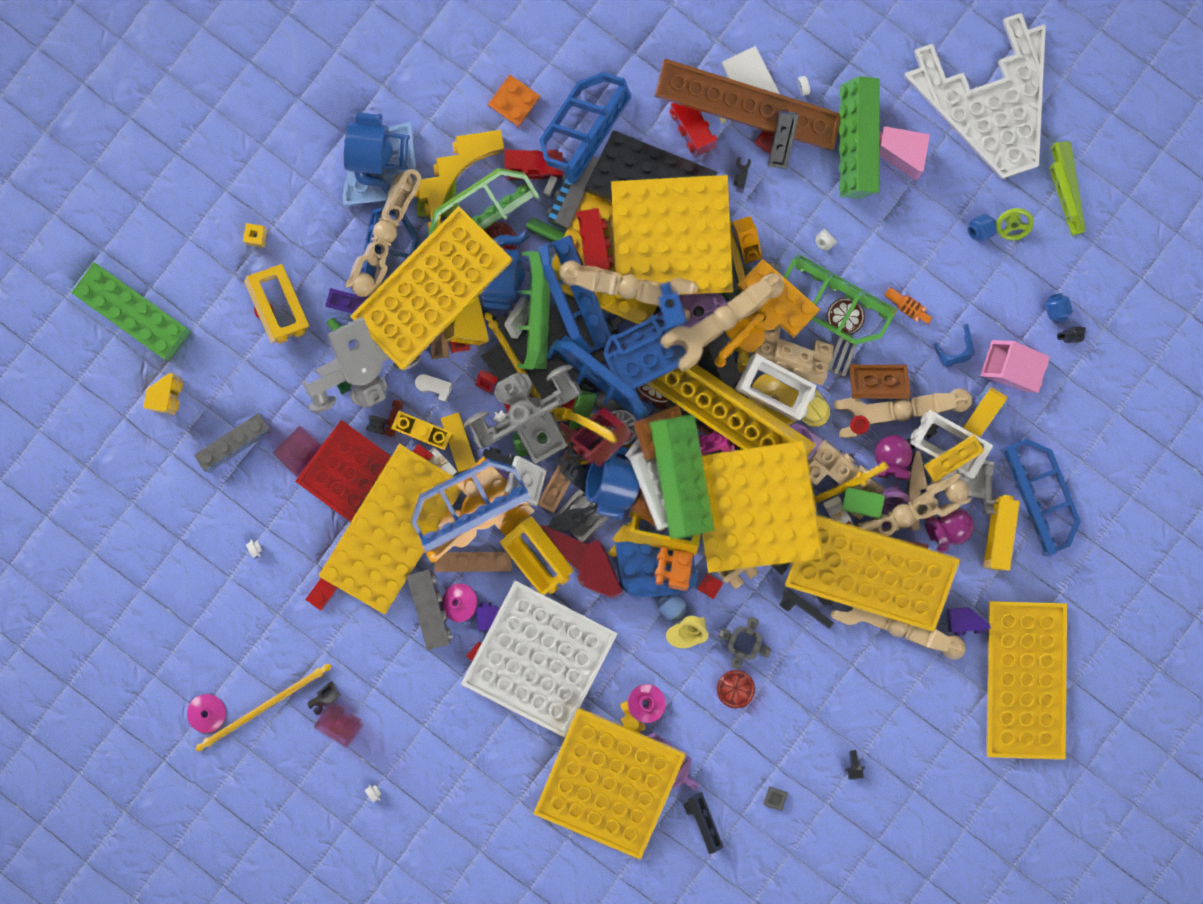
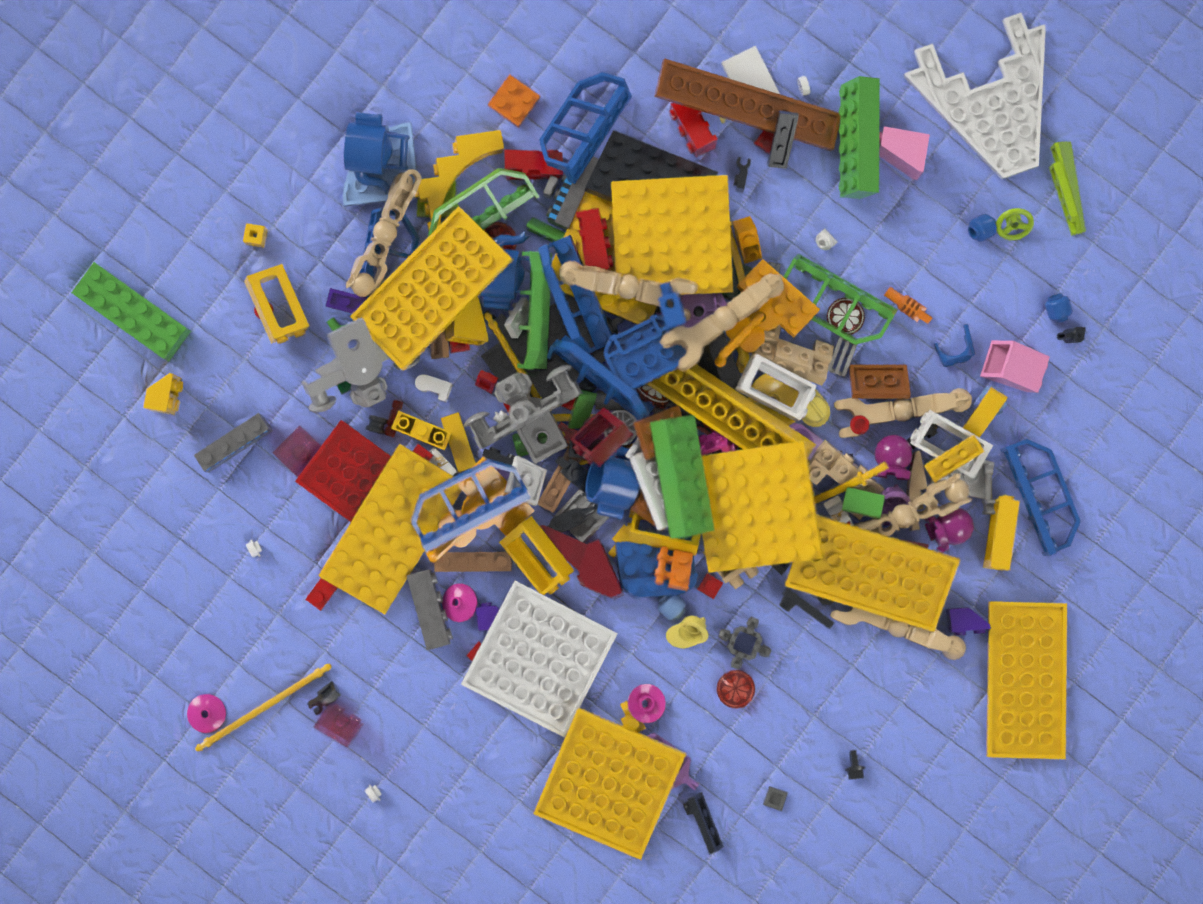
yellow sword [551,407,616,443] -> none

